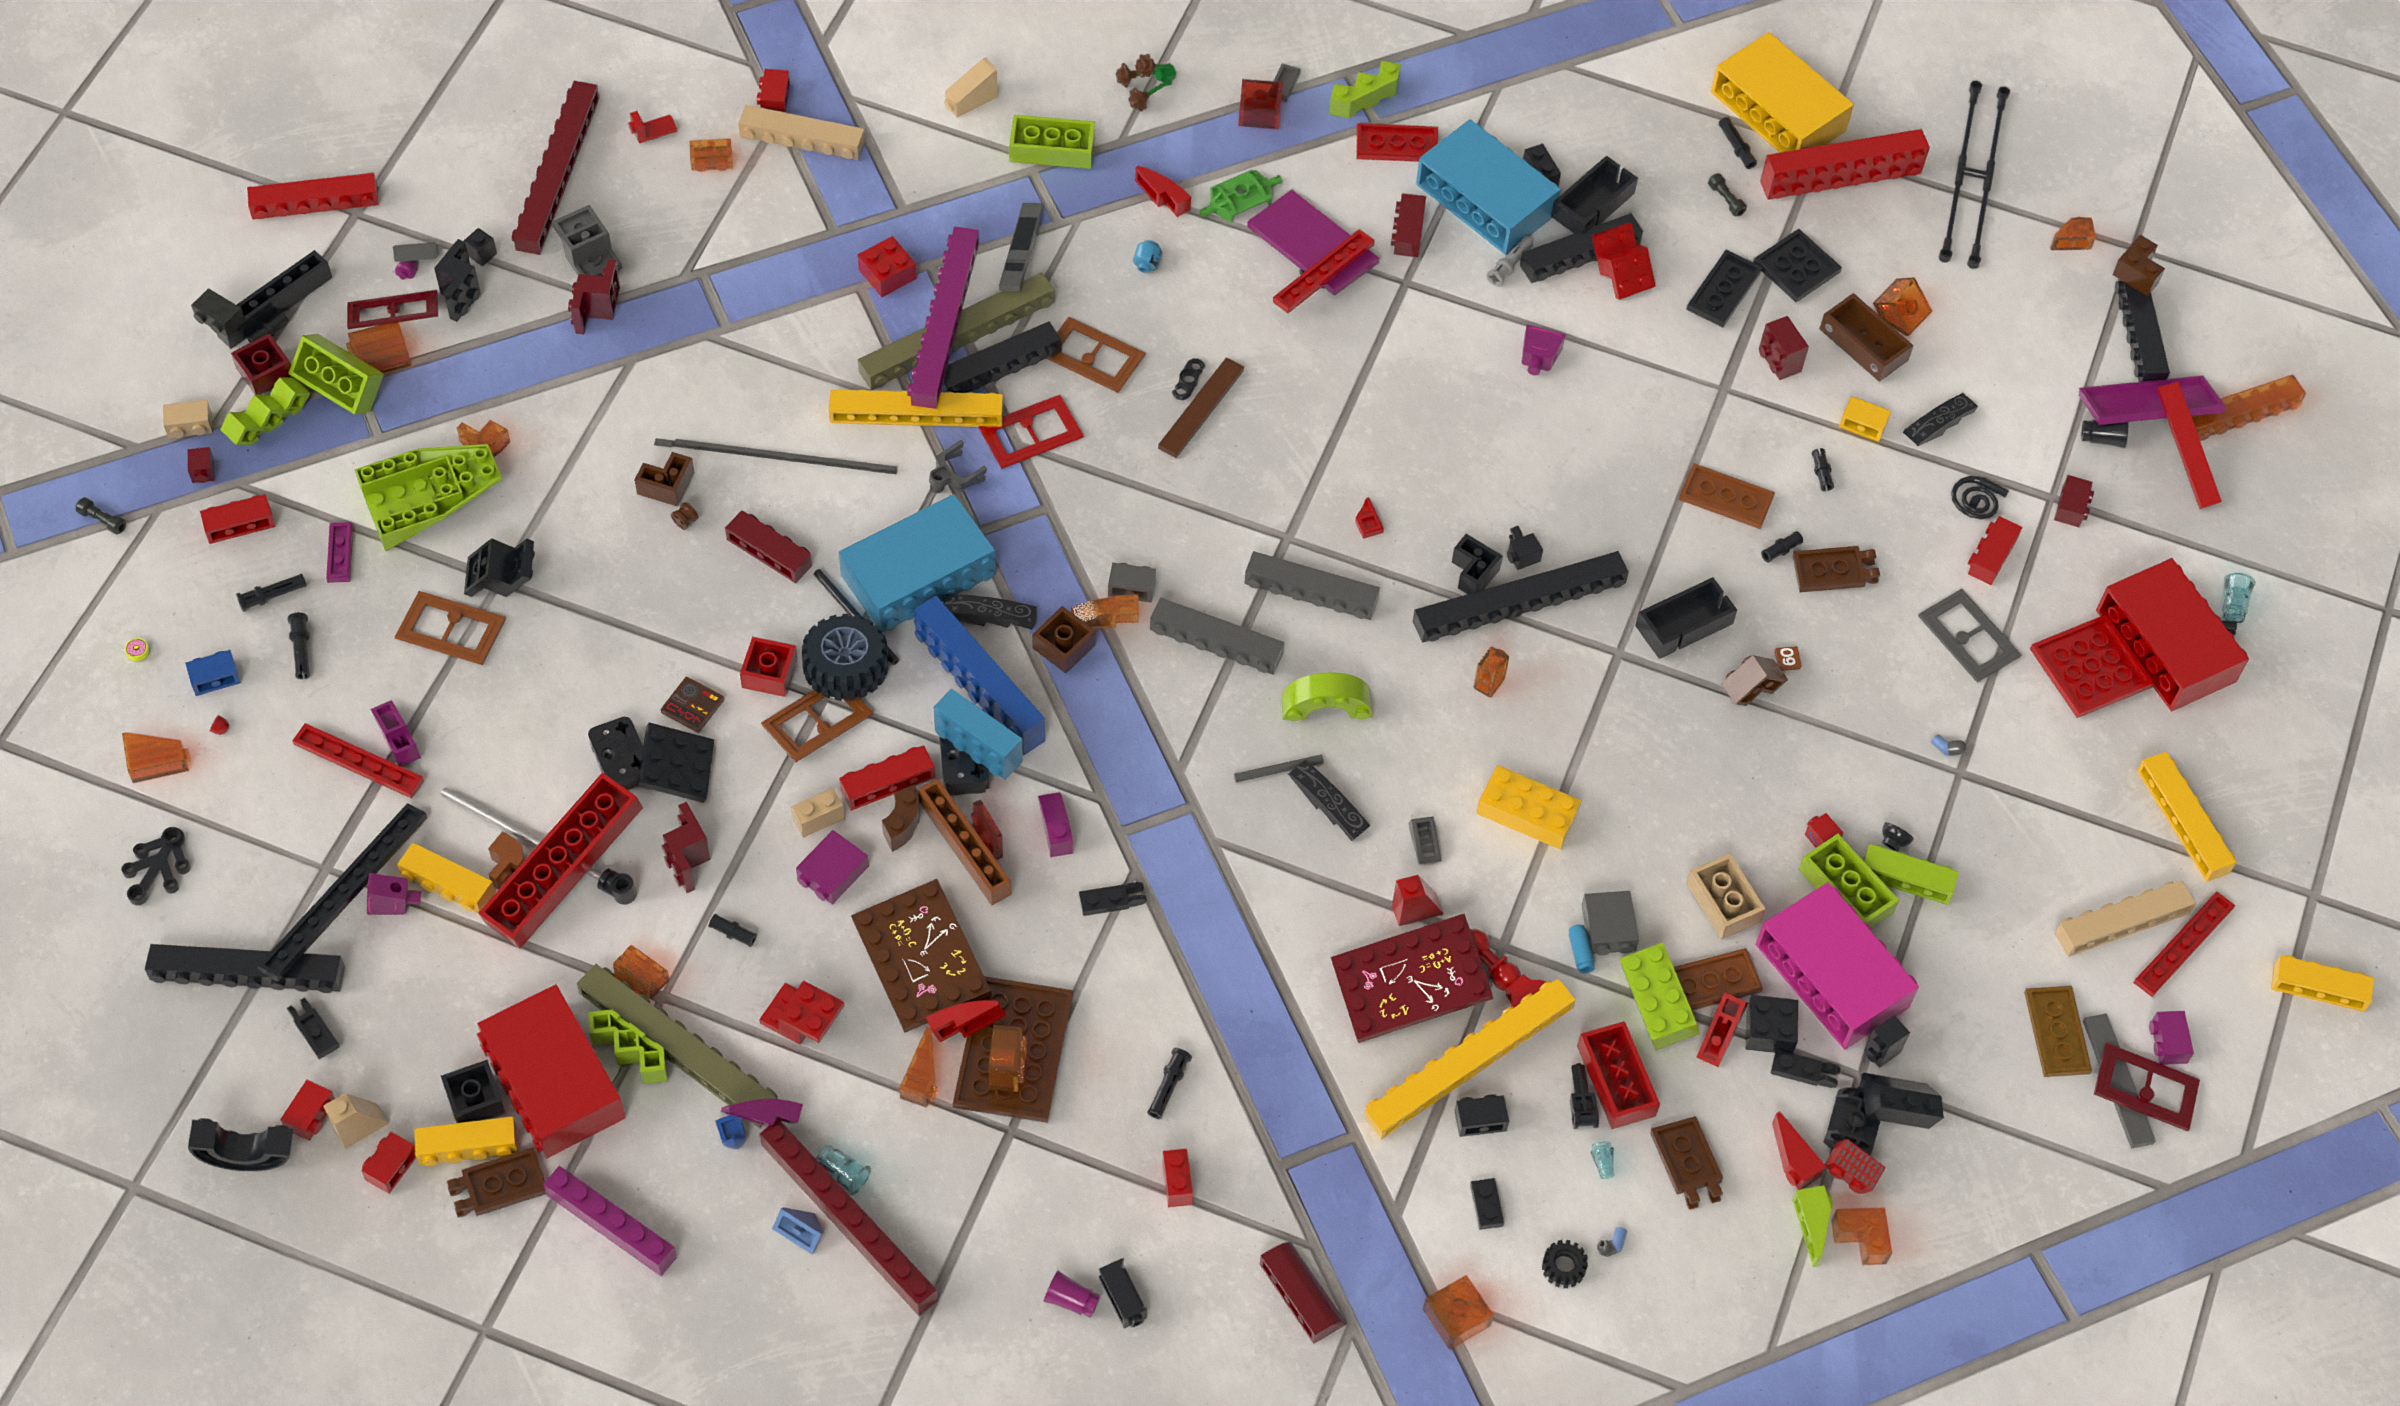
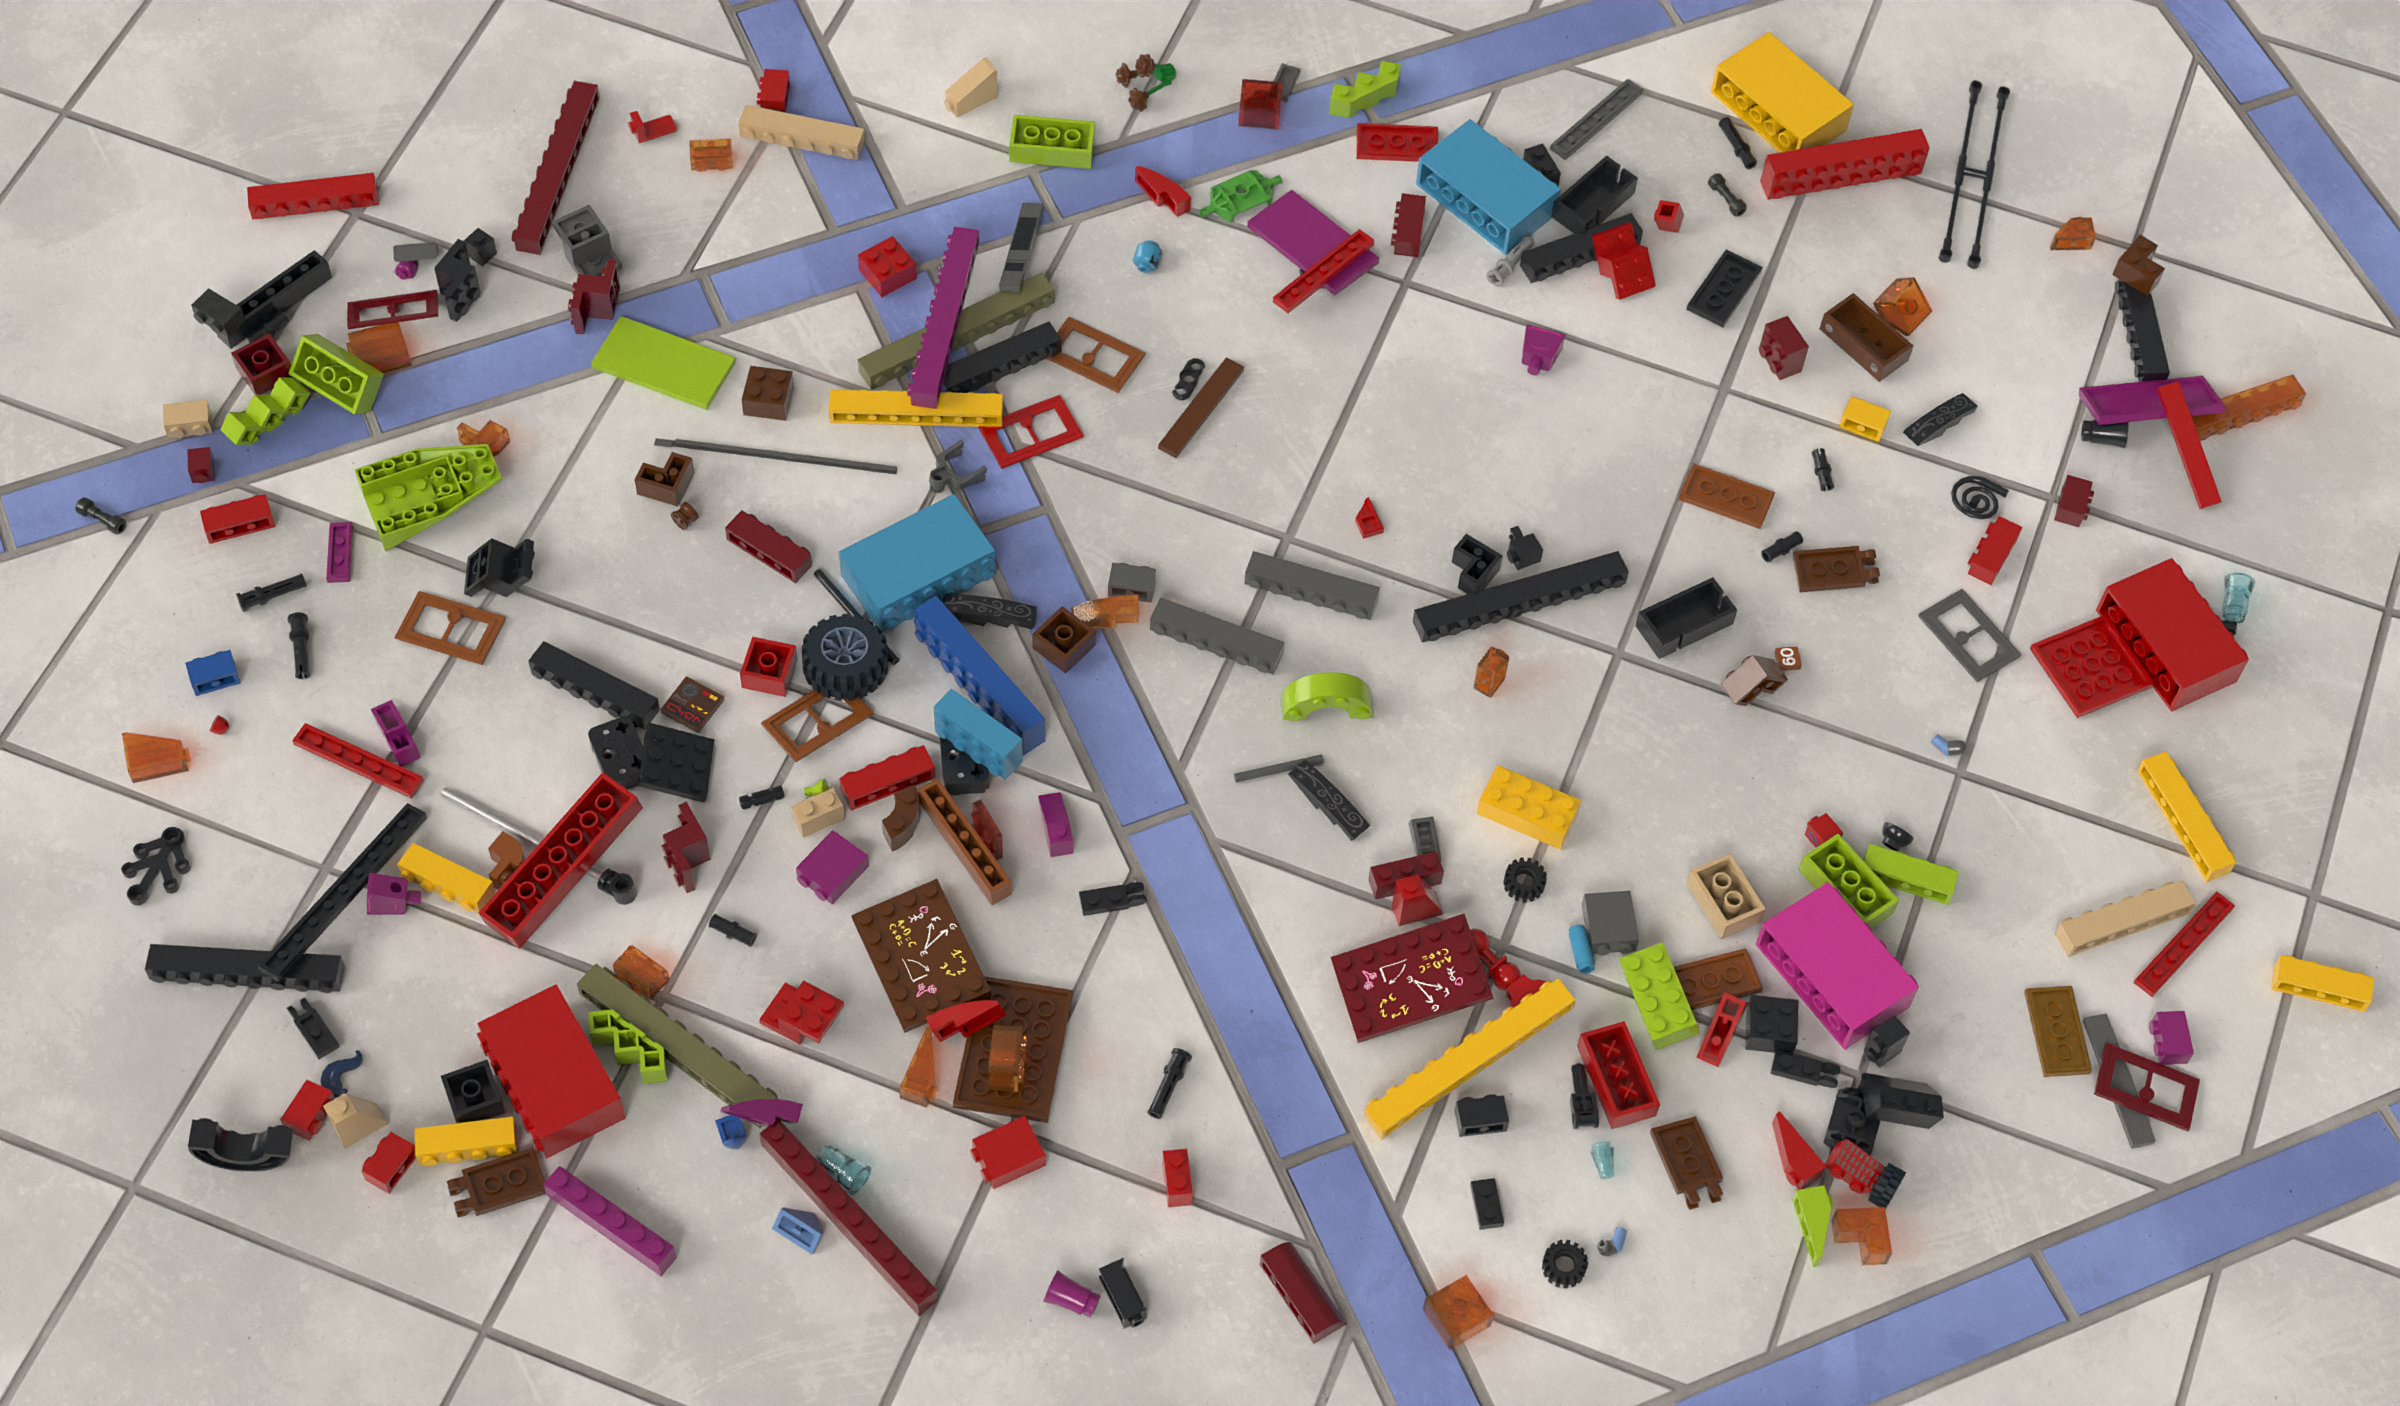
tile [125,638,149,661] -> none
black plate [1753,229,1842,302] -> none
none -> dark blue piece [320,1050,363,1097]
none -> black brick [528,641,660,730]
none -> lime tile [591,316,736,410]
none -> black axle [739,785,784,809]
none -> reddish brown brick [741,366,794,421]
none -> lime rock [804,778,829,796]
none -> red brick [970,1116,1046,1189]
none -> dark red brick [1368,851,1444,900]
none -> black tyre [1503,857,1547,903]
none -> dark grey tile [1550,79,1643,160]
none -> red brick [1654,200,1684,233]
none -> black bush [1868,1163,1906,1210]

